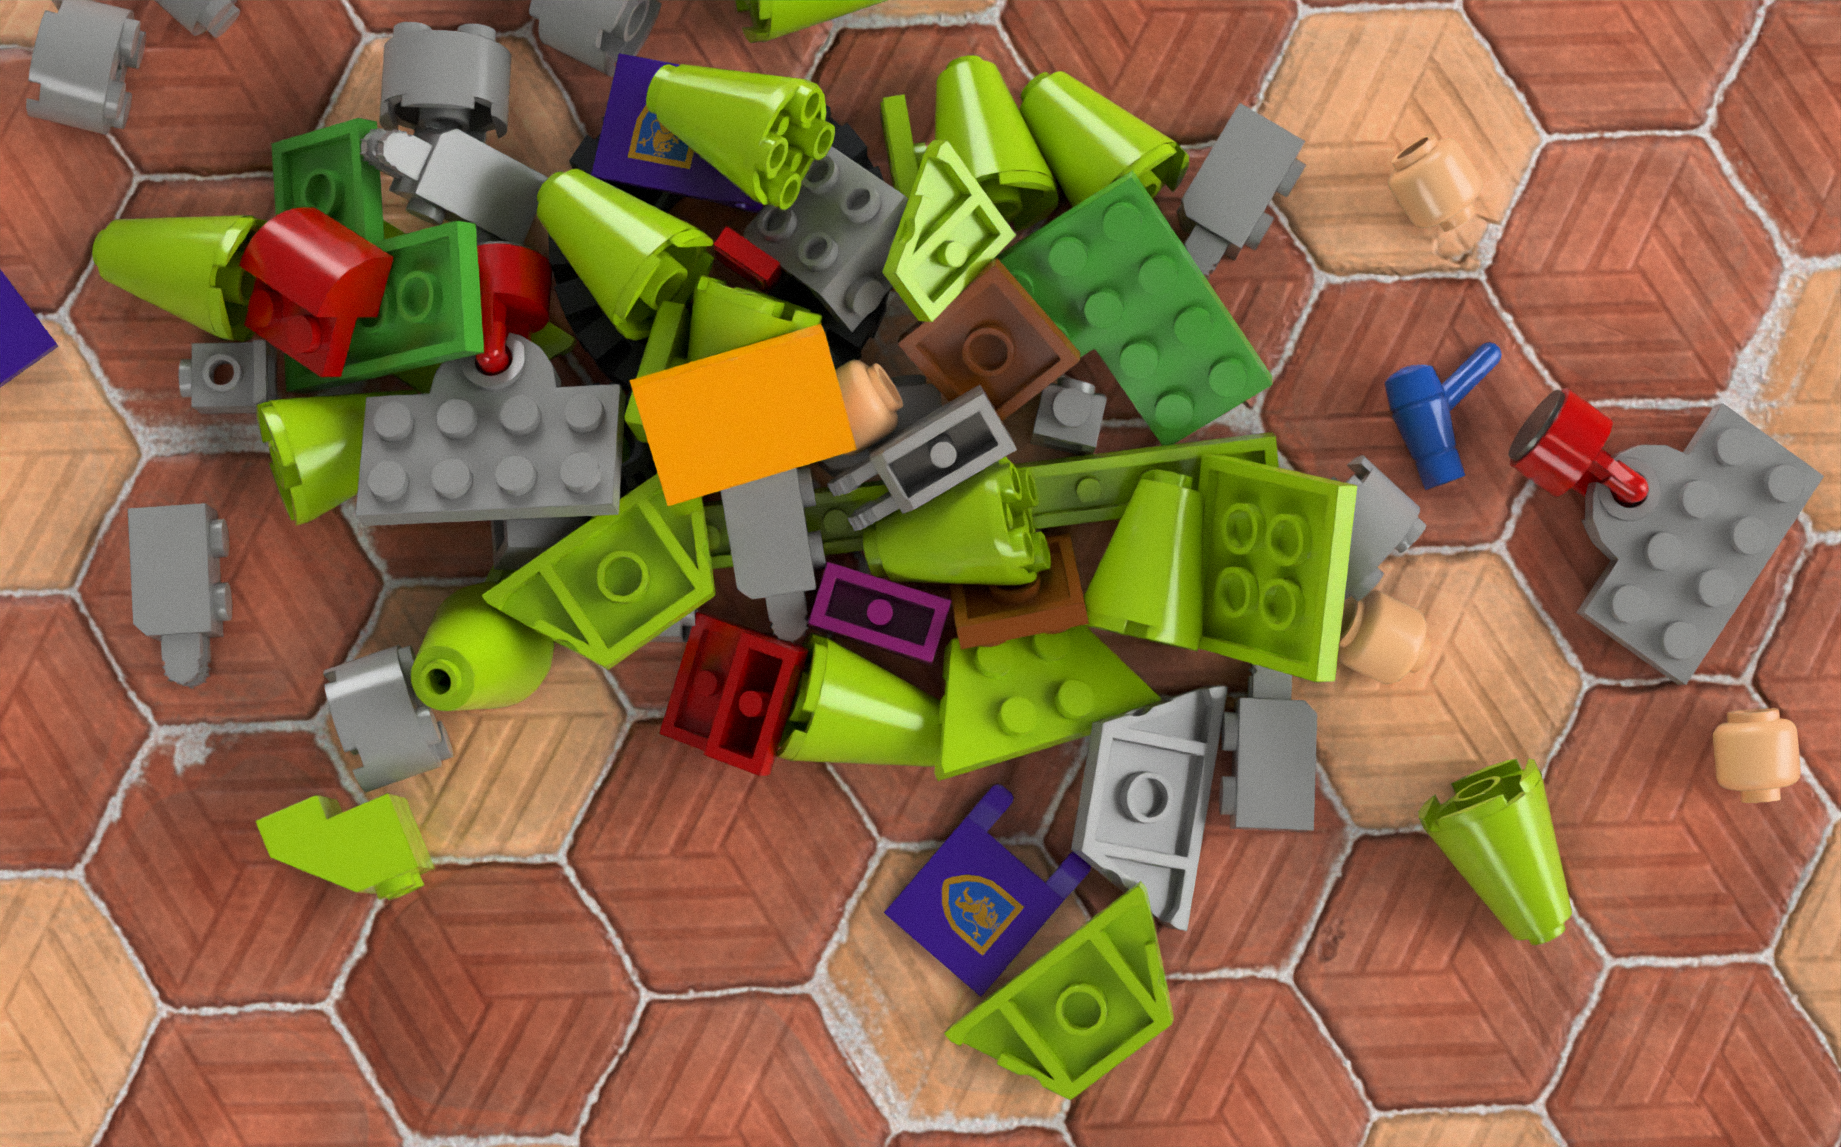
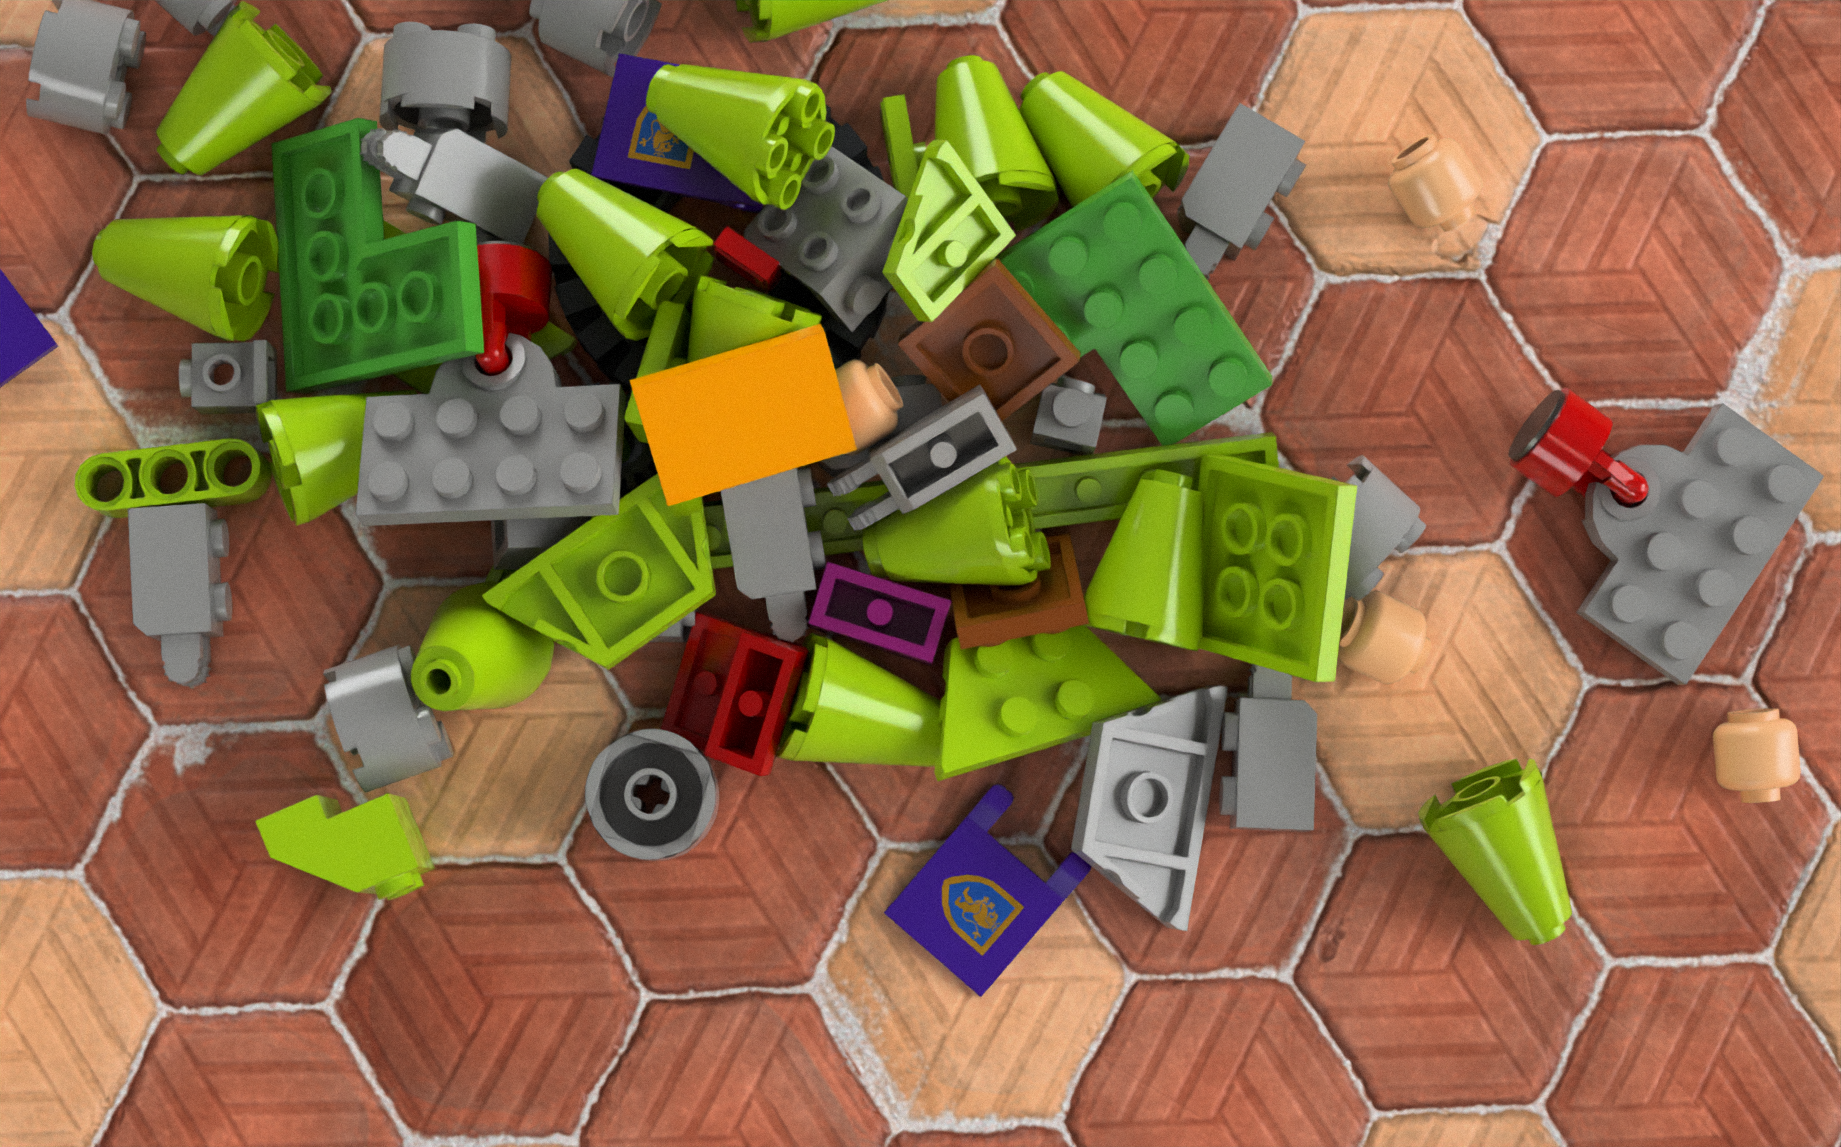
red brick [239,207,394,377] -> none
lime wing [944,881,1174,1100] -> none
blue piece [1384,342,1502,490] -> none
none -> lime beam [74,438,272,518]
none -> lime cone [156,1,332,176]
none -> light grey brick [585,729,719,861]

